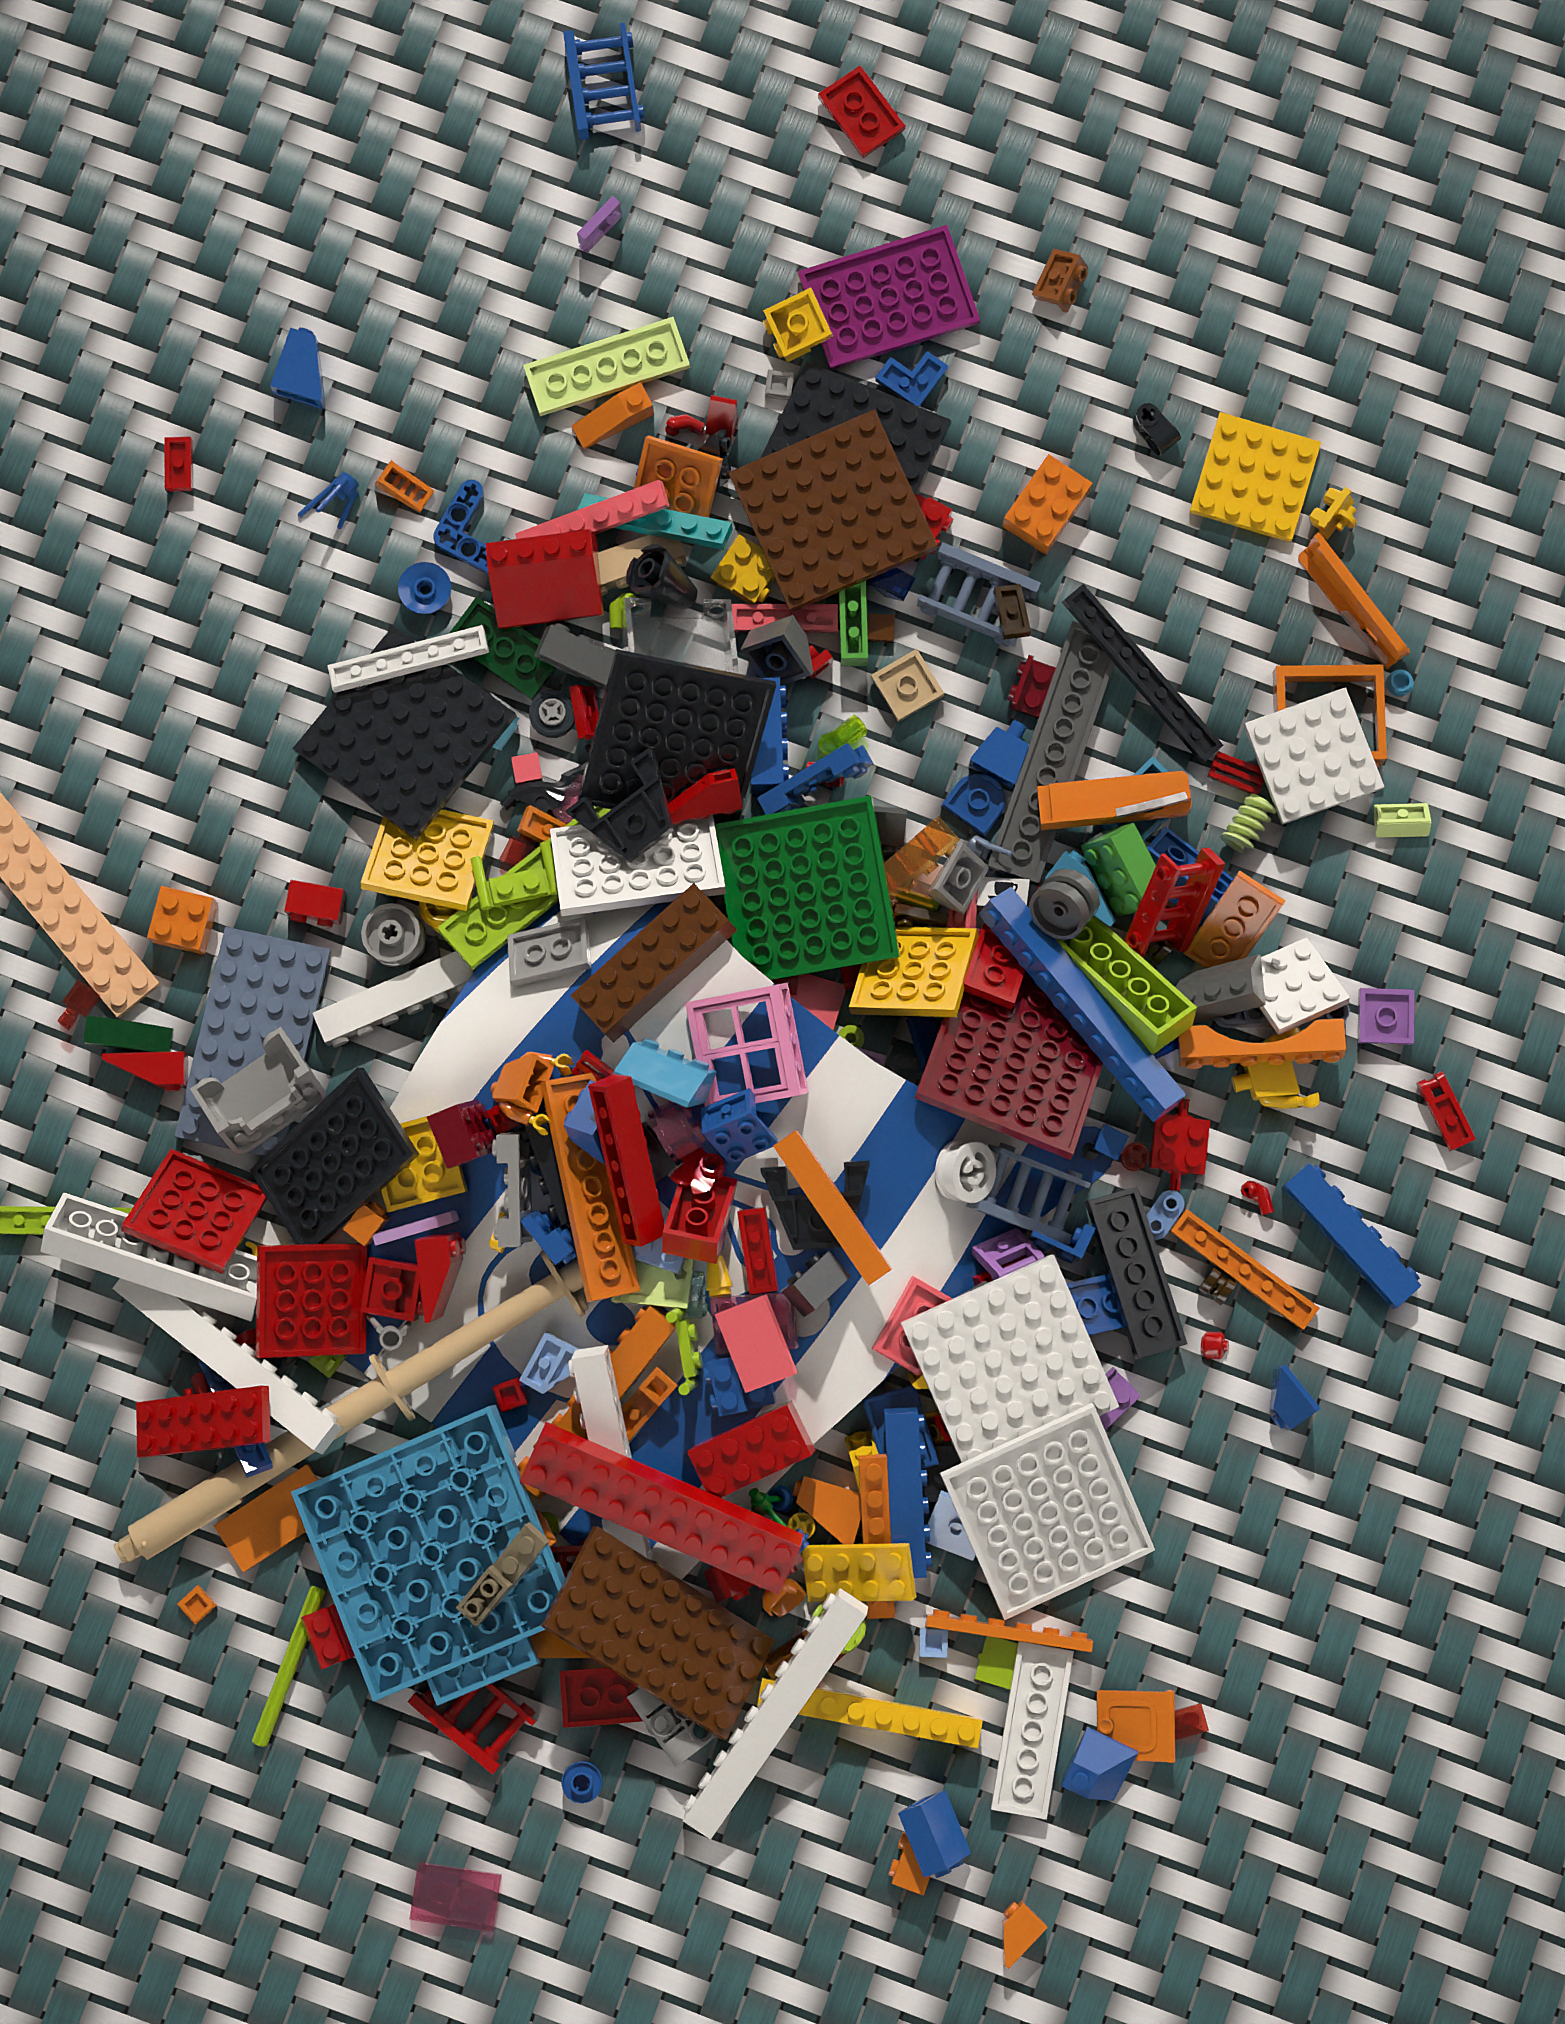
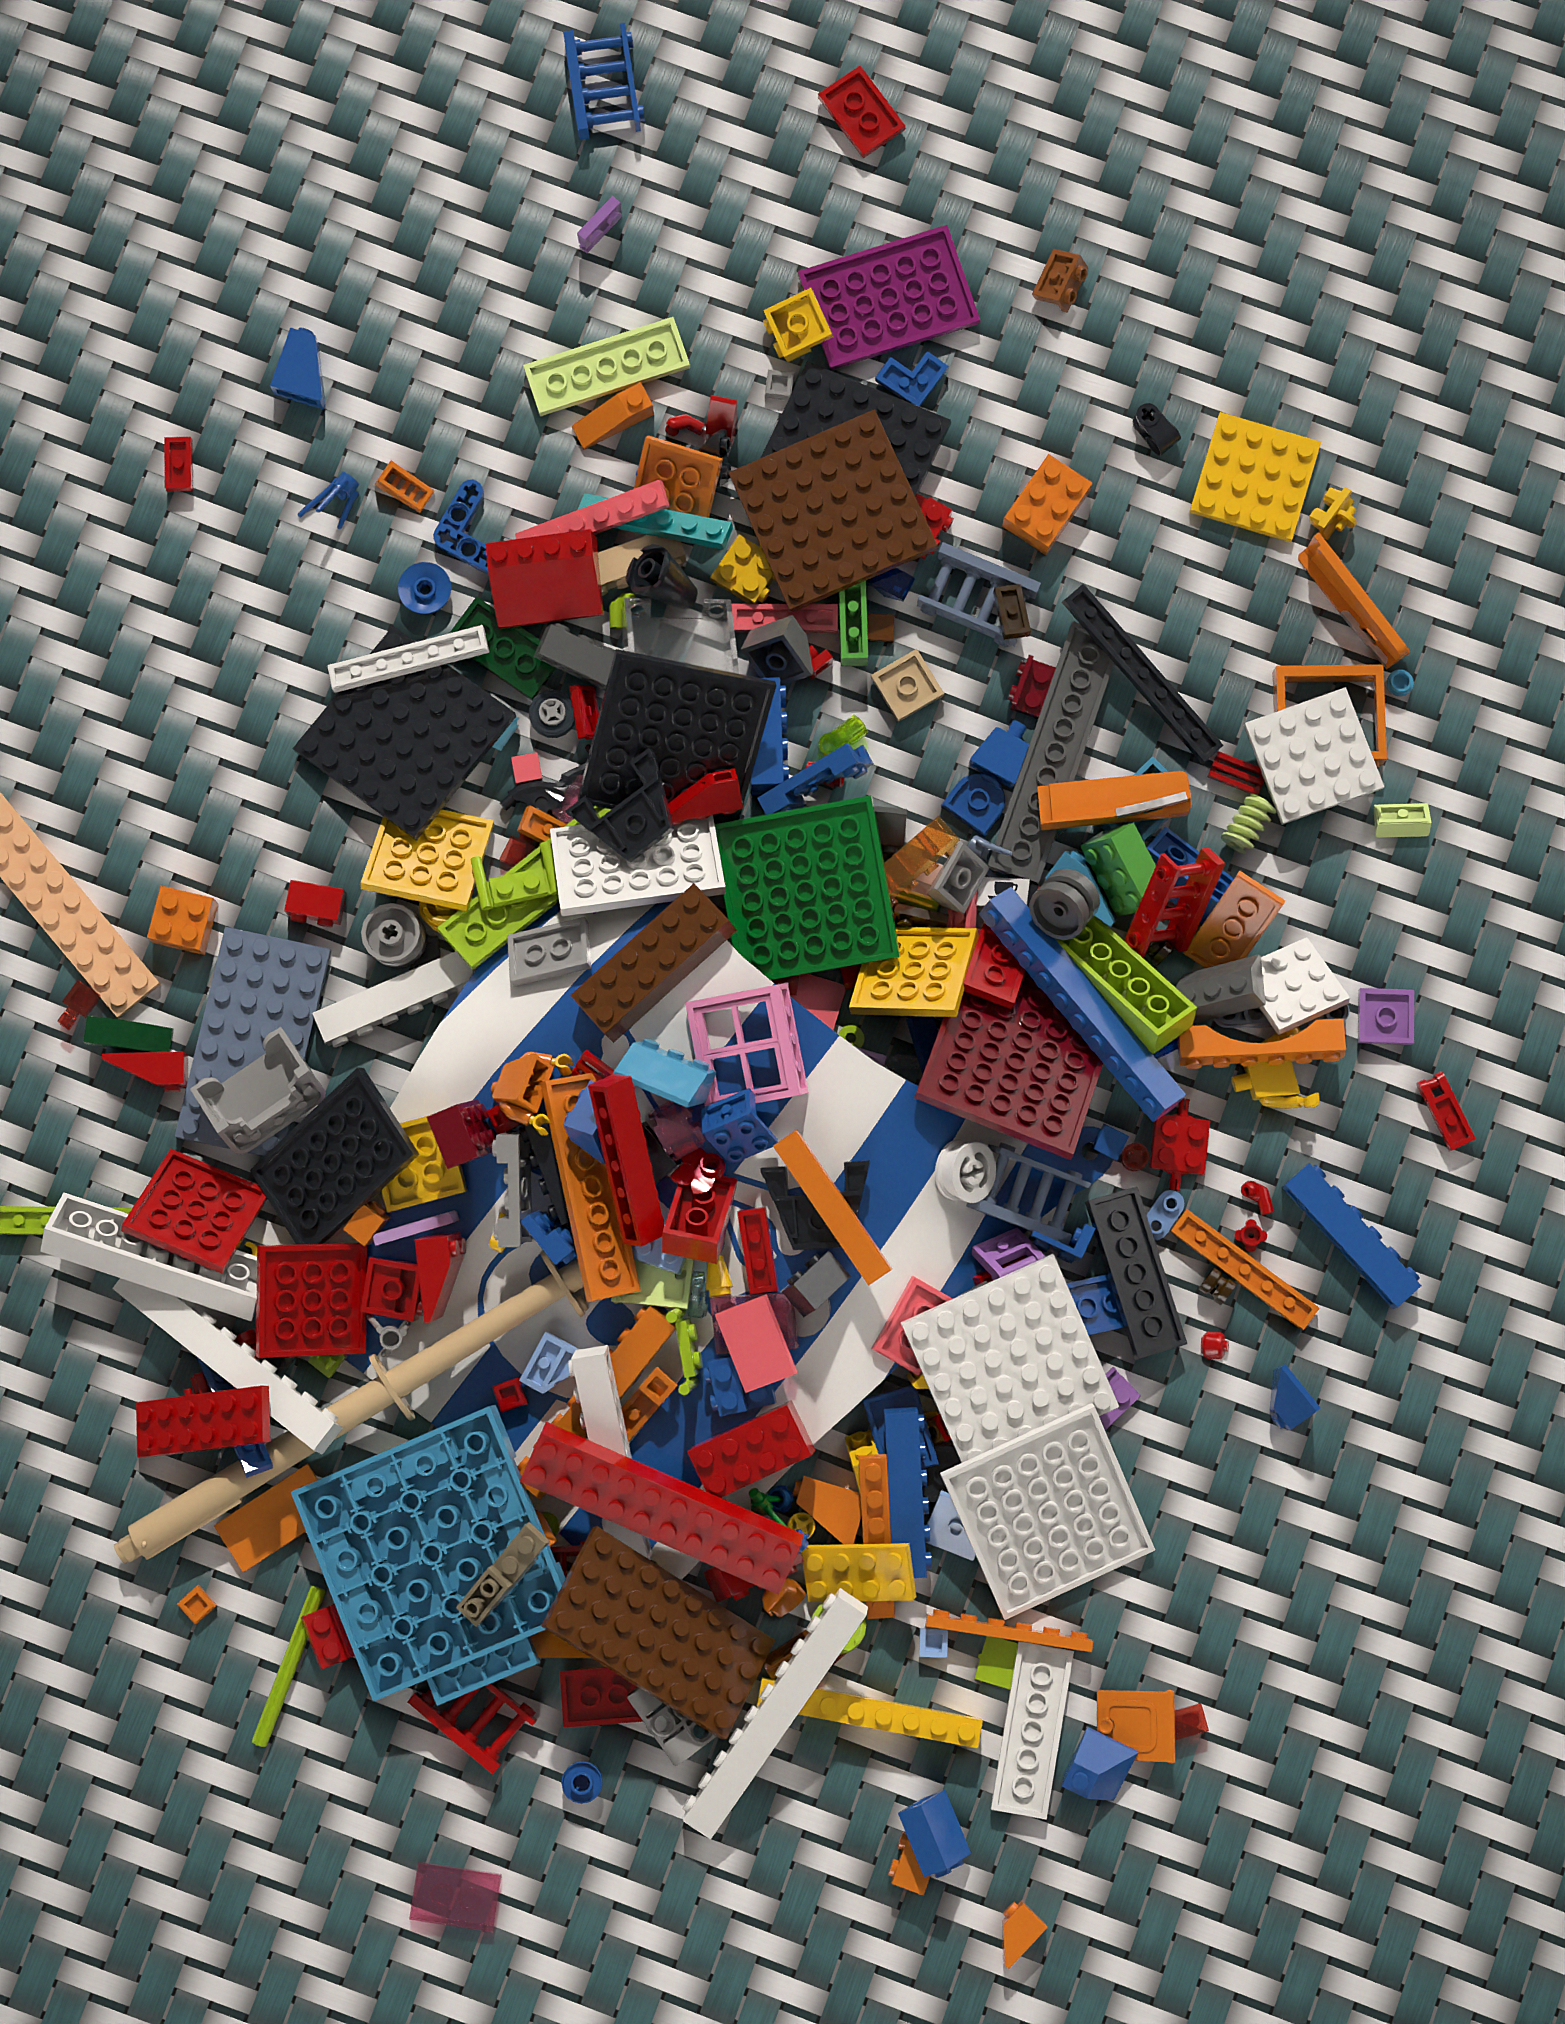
none -> red plate [1234,1219,1267,1252]

